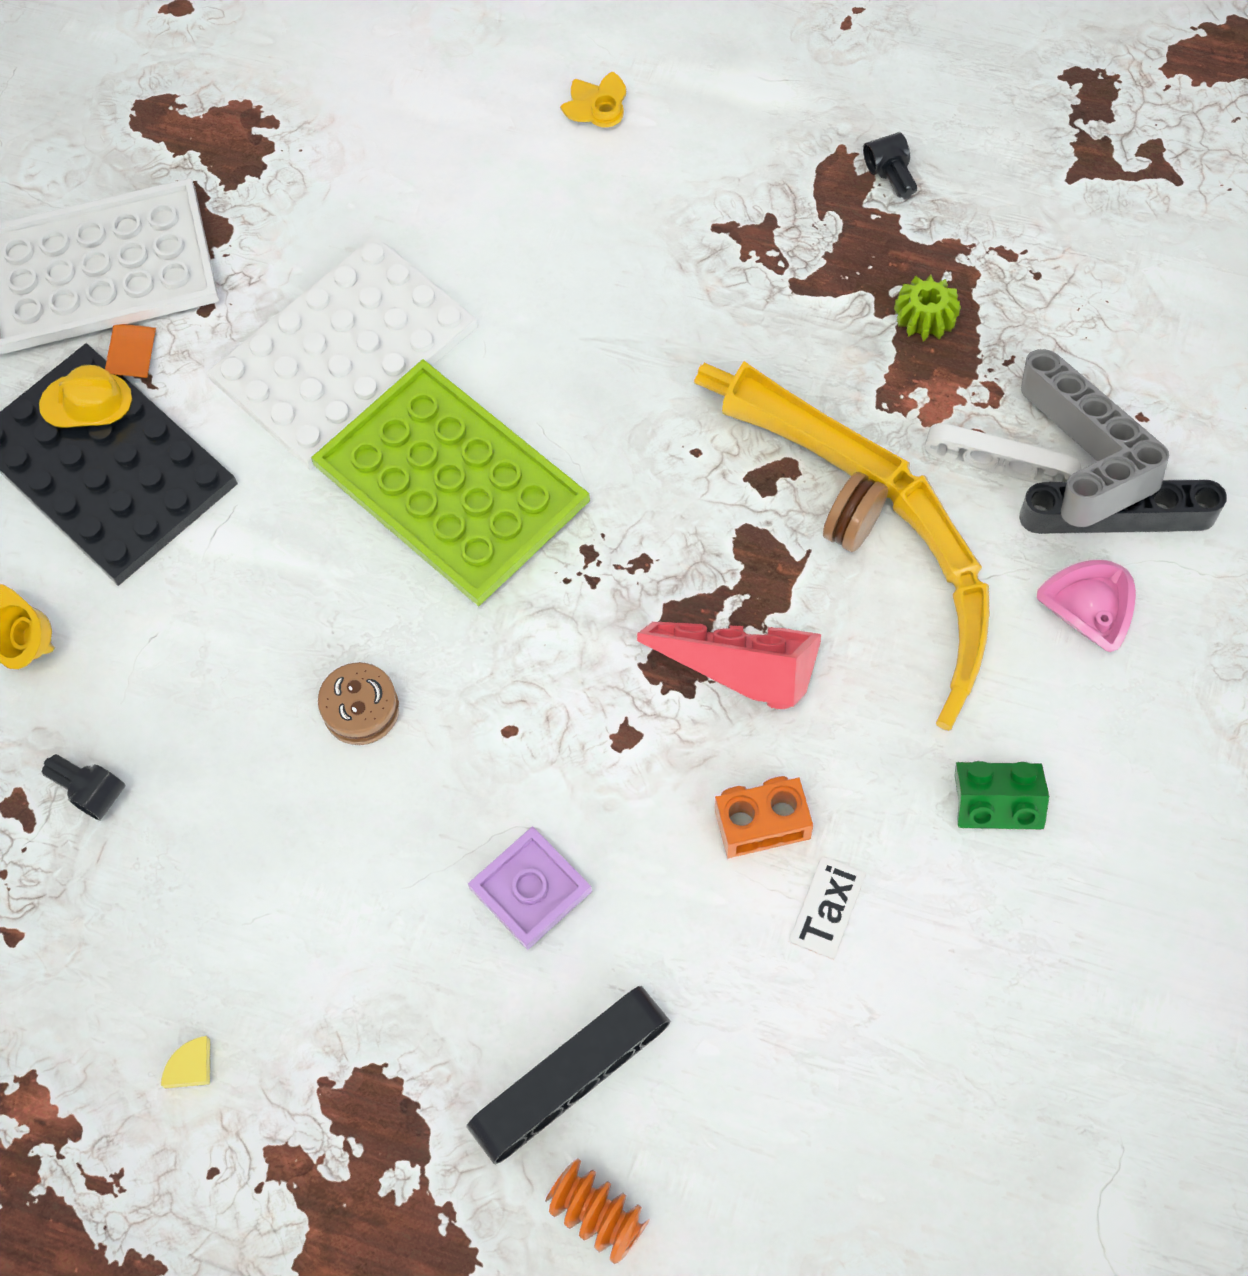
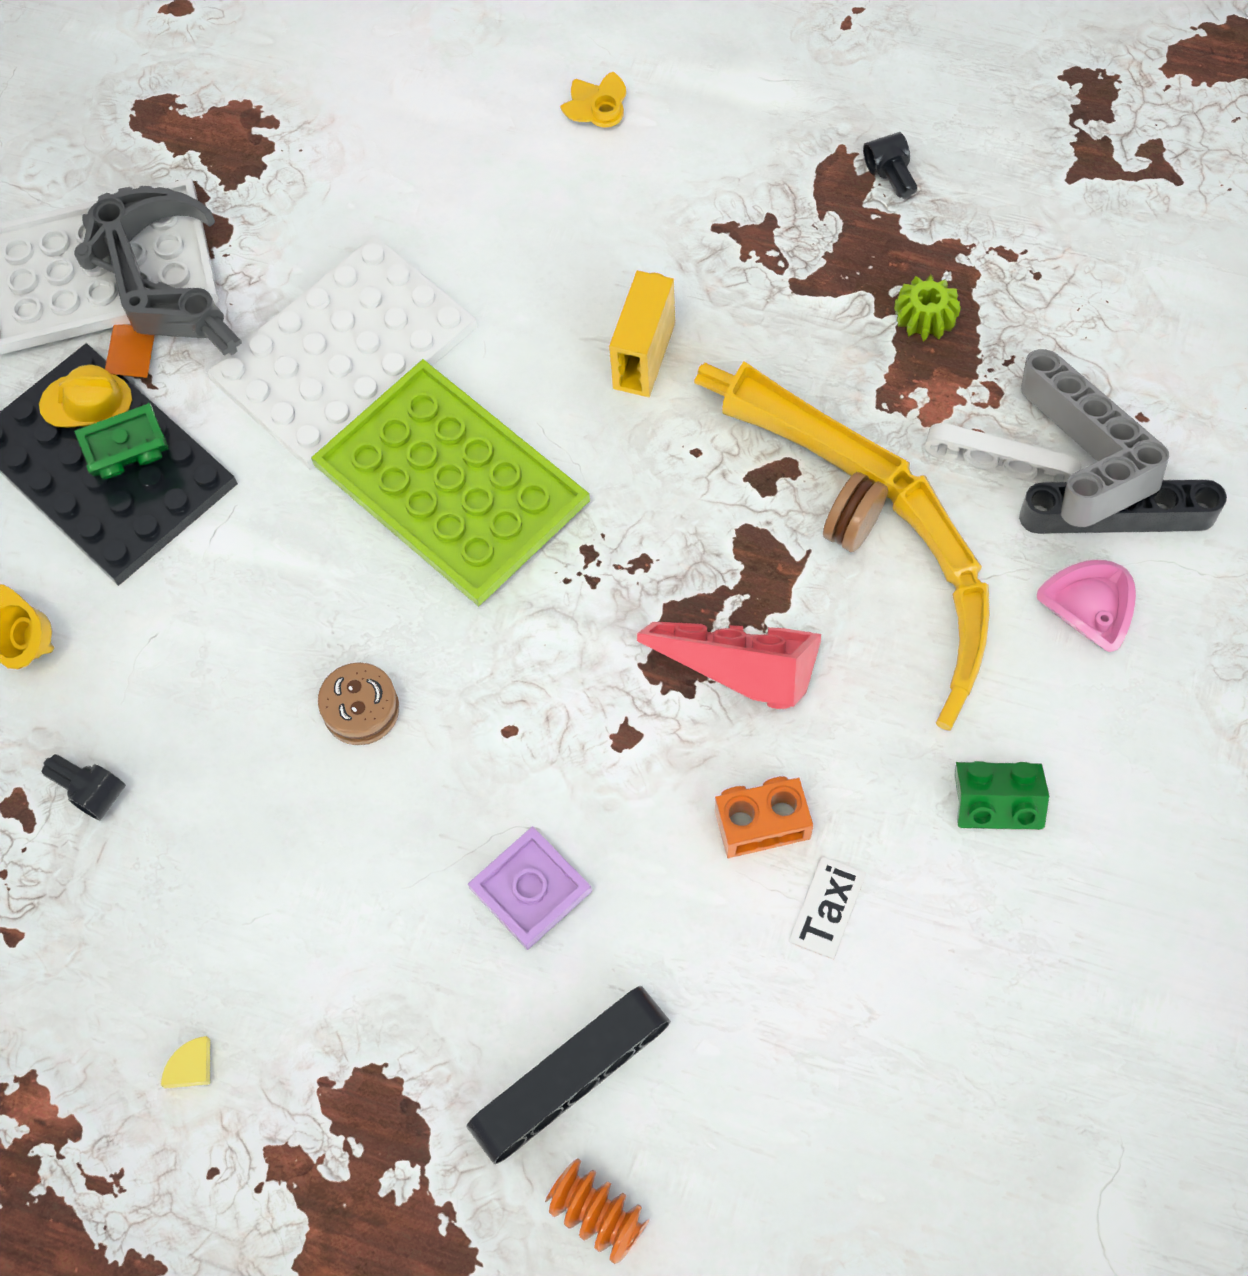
none -> dark grey piece [74,186,242,356]
none -> green bracket [74,403,169,480]
none -> yellow brick [609,270,675,398]

